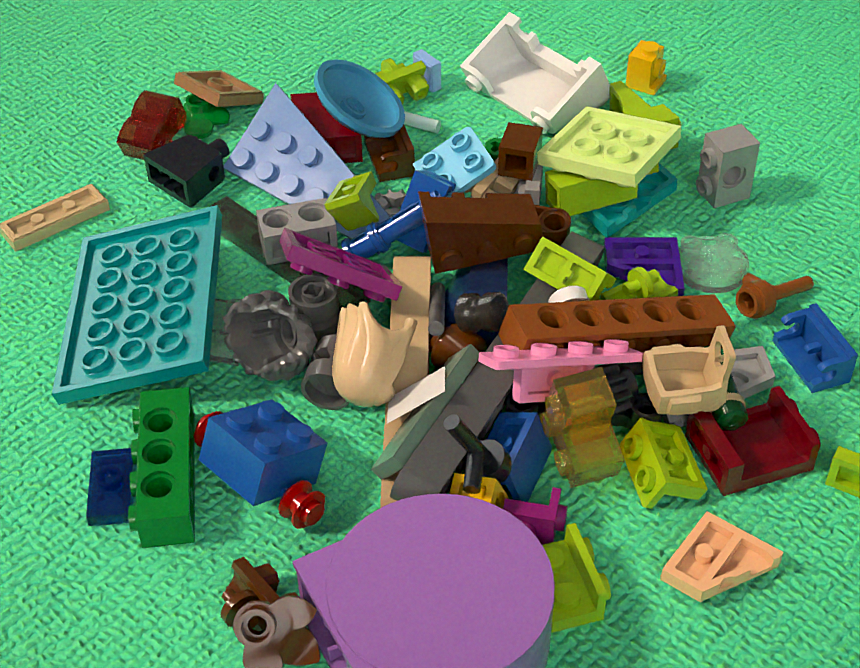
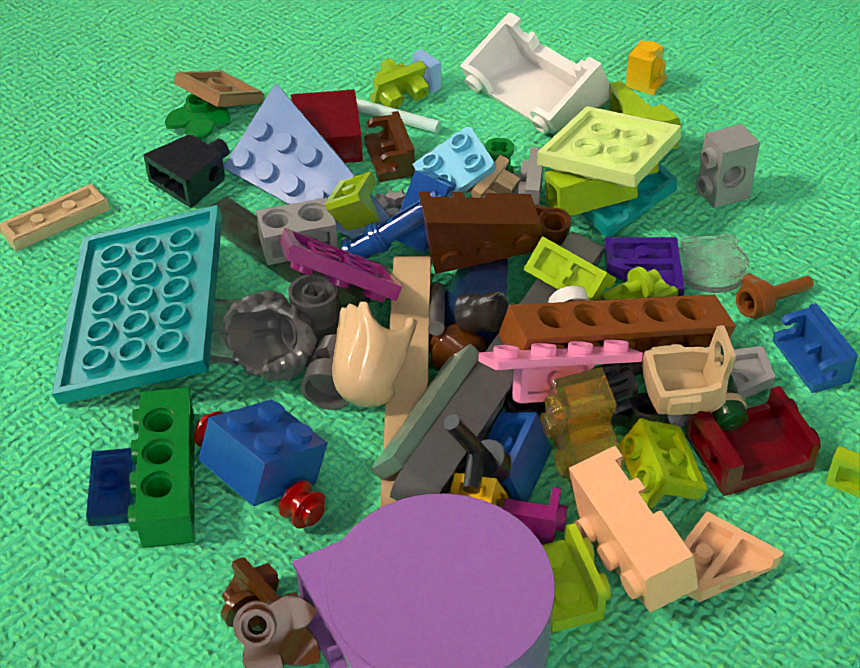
clear red brick [117,90,186,160] -> none
dark azure dish [314,59,405,138] -> none
white sticker [387,366,445,424] -> none
reddish brown brick [498,122,543,181] -> none
none -> light nougat wedge [569,446,698,613]

